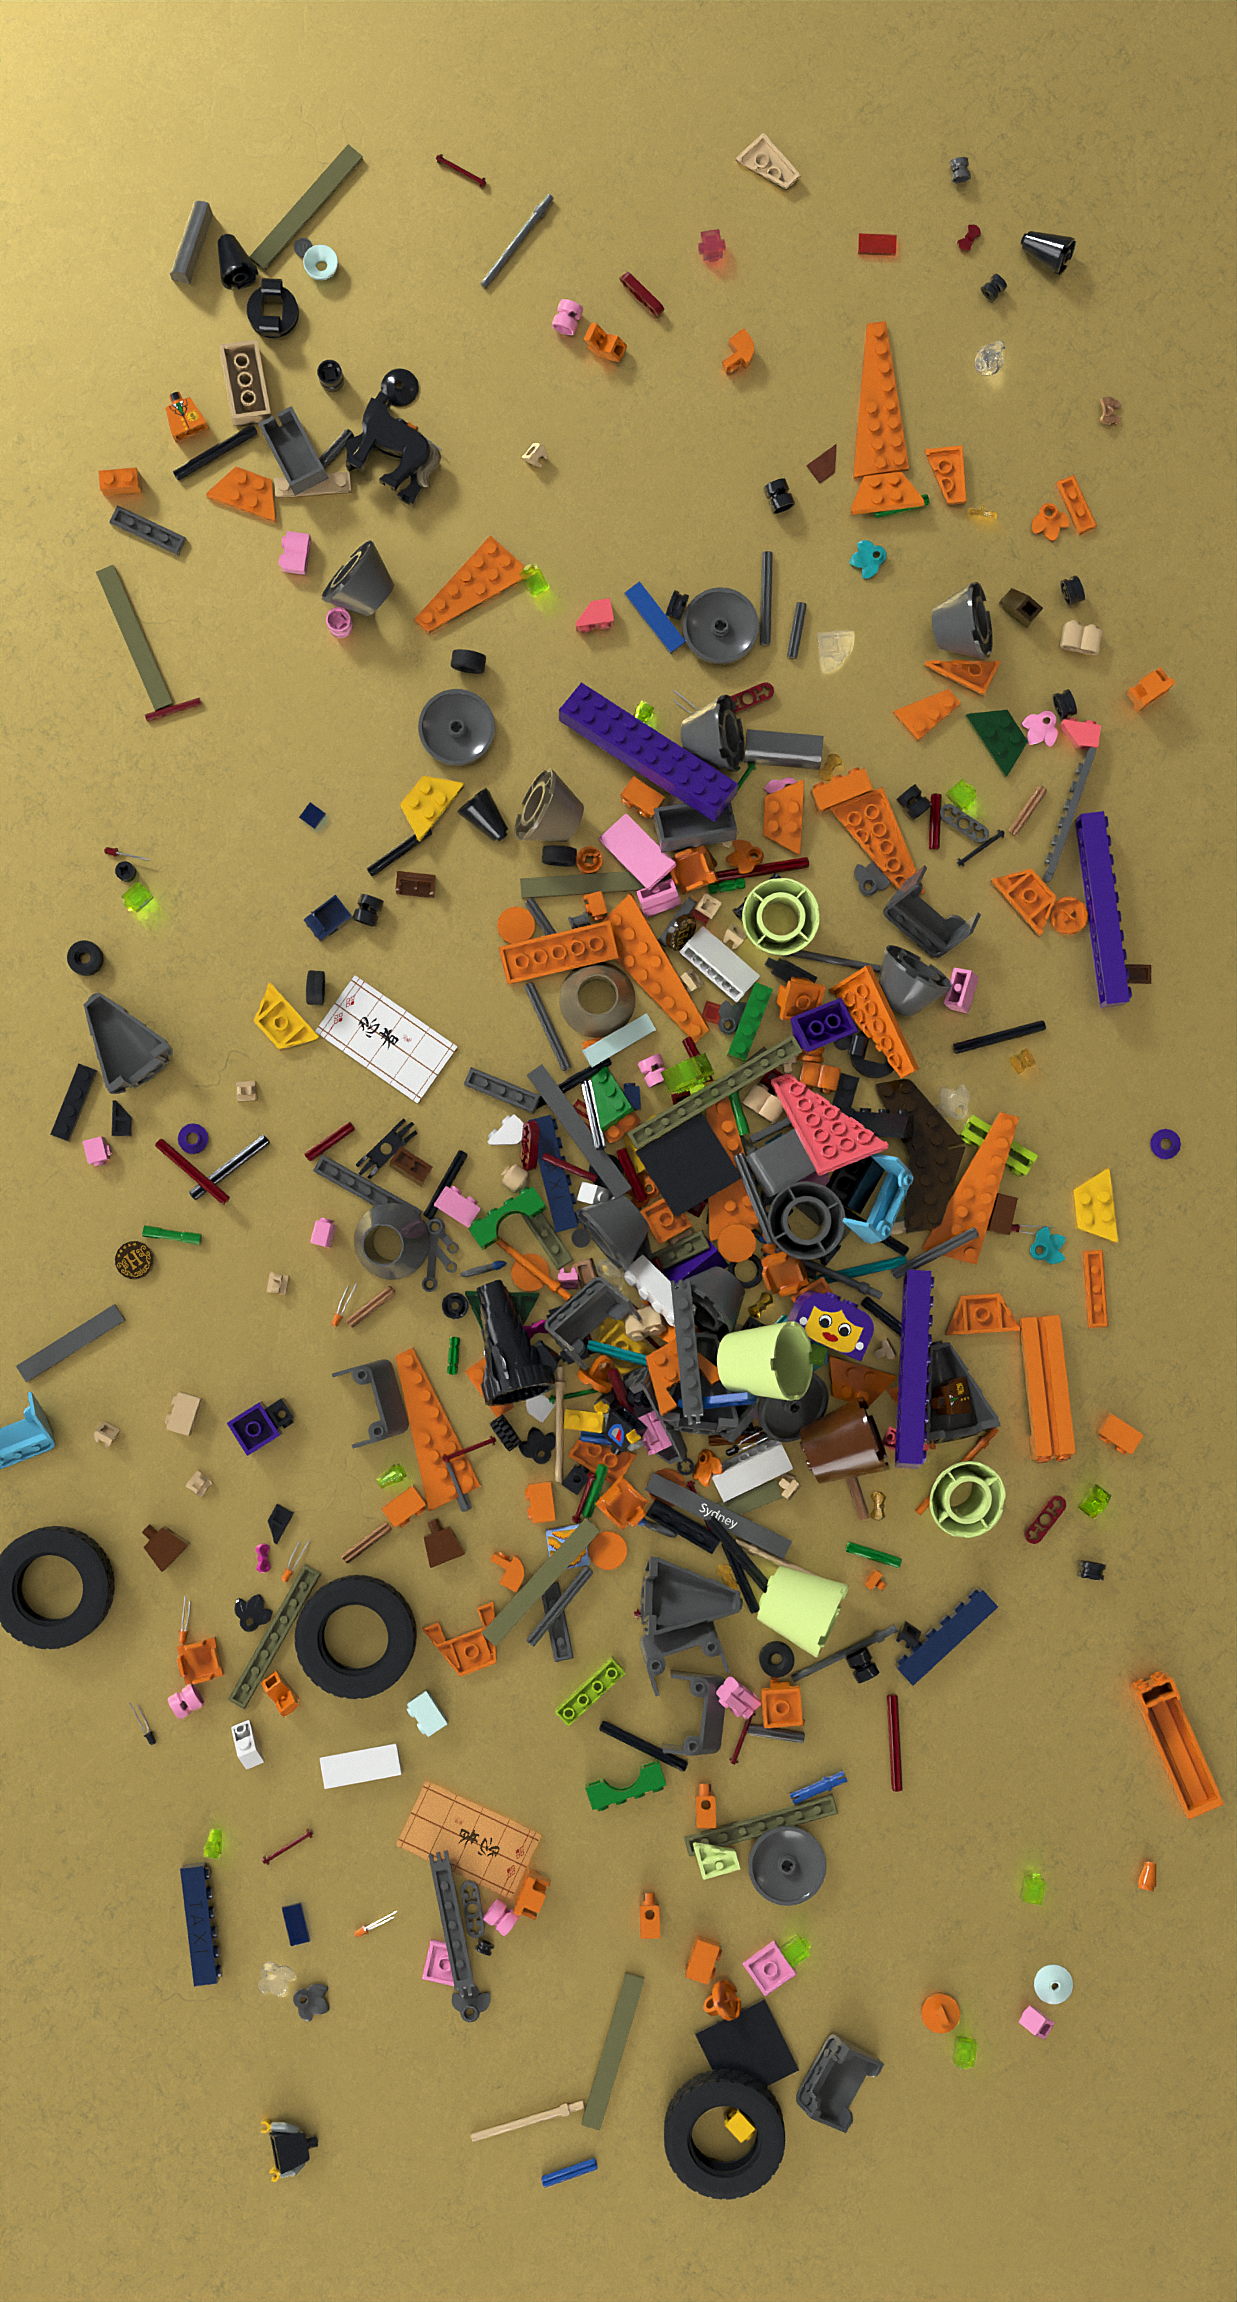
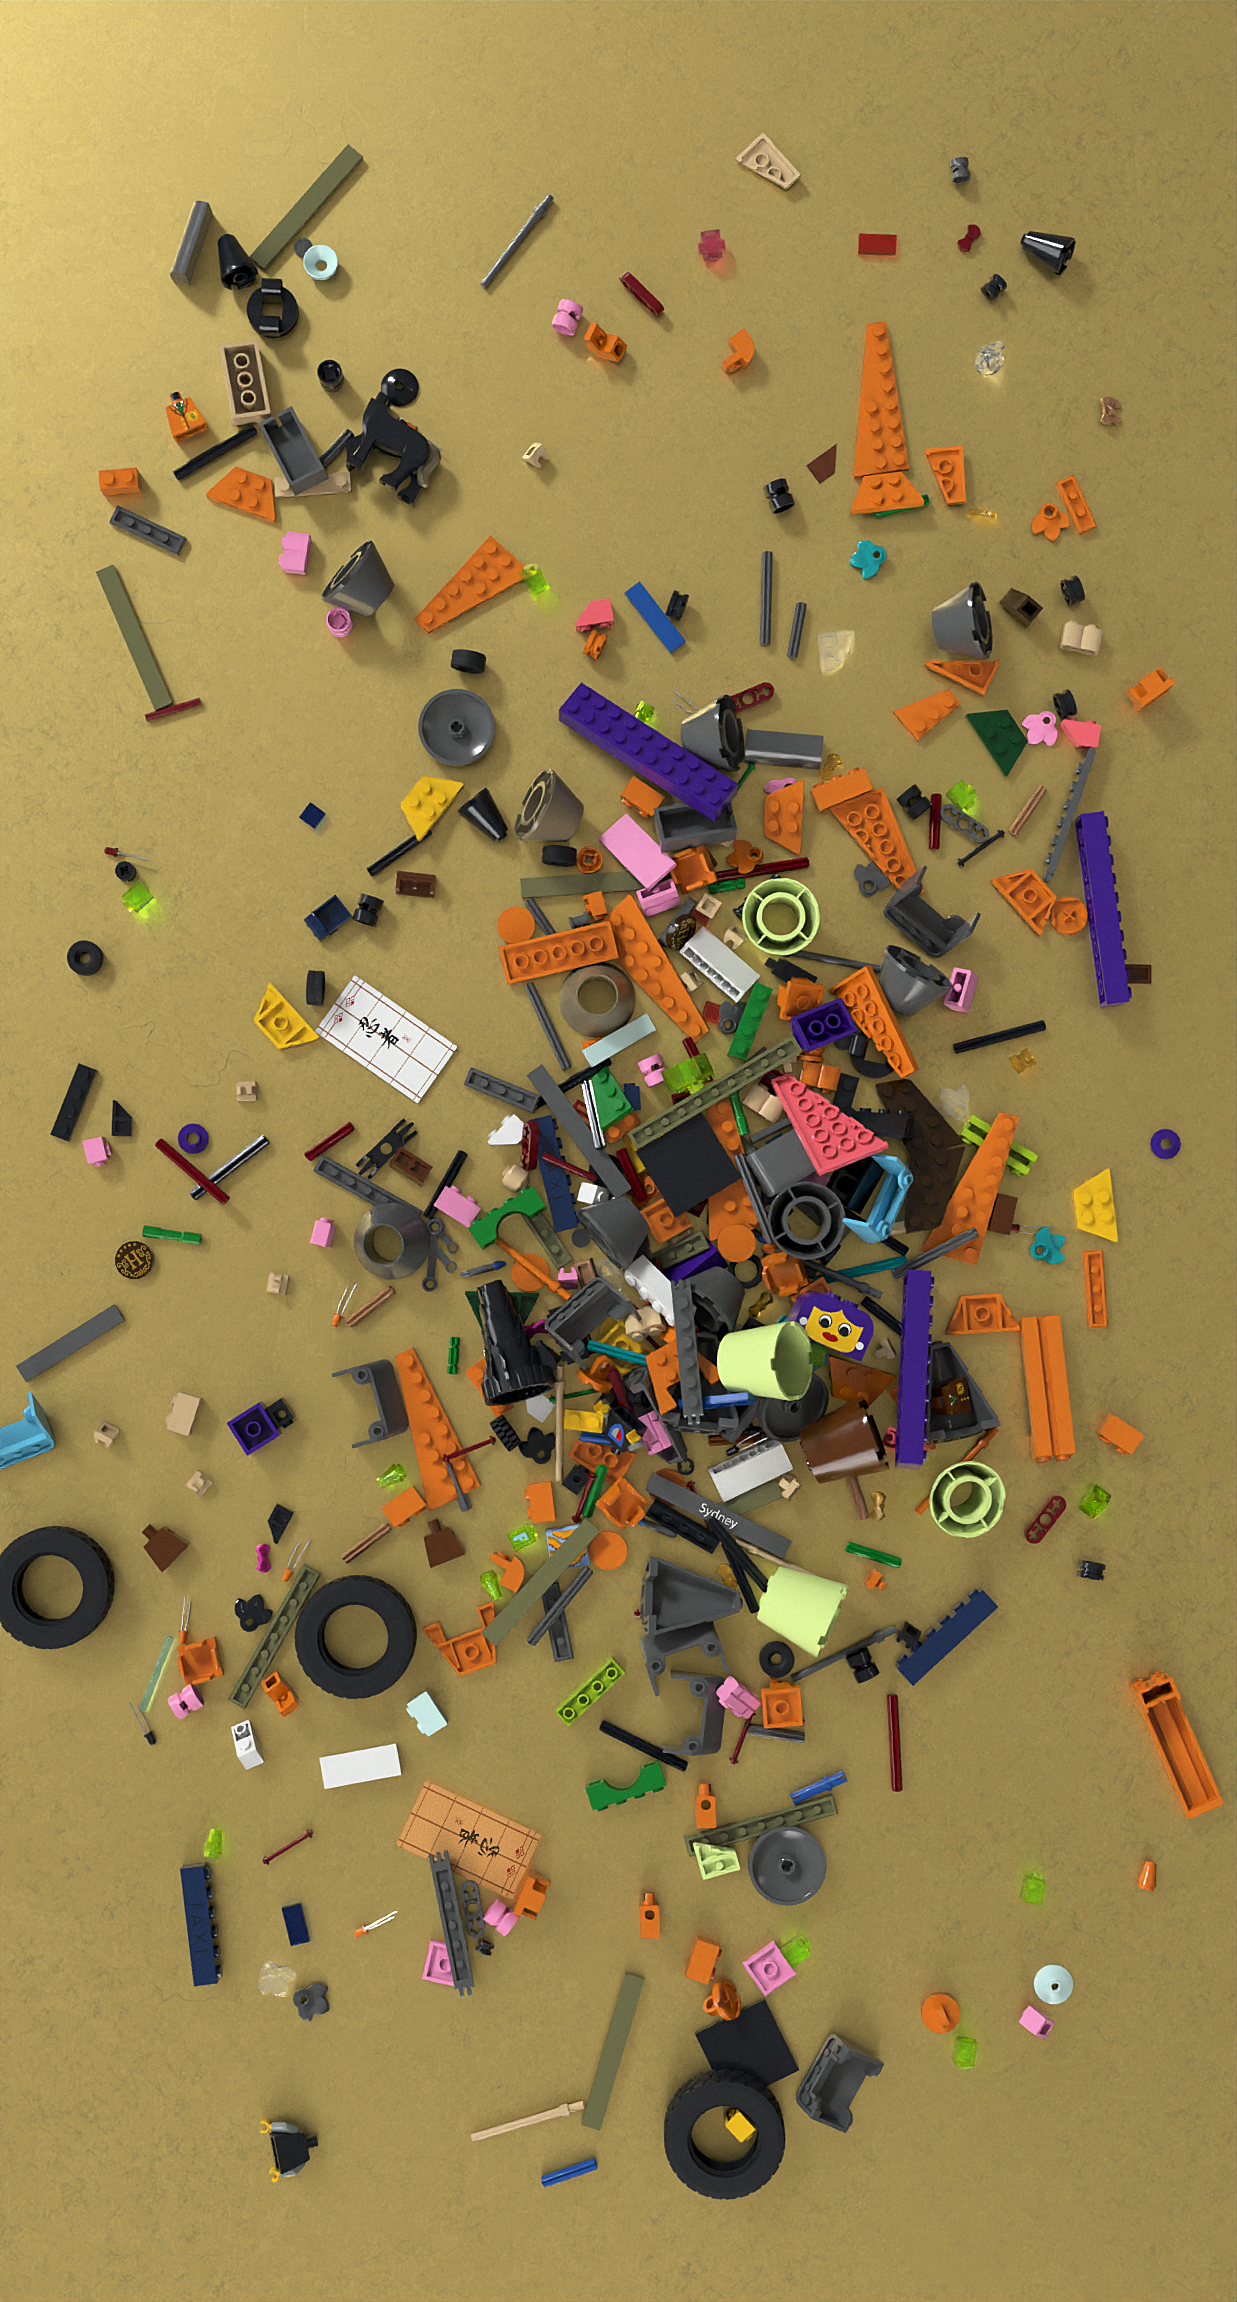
dark grey cone [84,992,173,1094] -> none
dark red axle [436,154,486,187] -> none
black wheel [442,1292,469,1319] -> none
dark grey plate [452,1984,491,2022] -> none
dark grey dish [682,587,759,665] -> none
orange plate [693,1449,723,1487] -> none
none -> clear light blue bar [139,1636,174,1711]
none -> clear neon green cone [479,1570,503,1601]
none -> clear neon green brick [507,1523,538,1552]
none -> orange wheel [583,629,608,660]

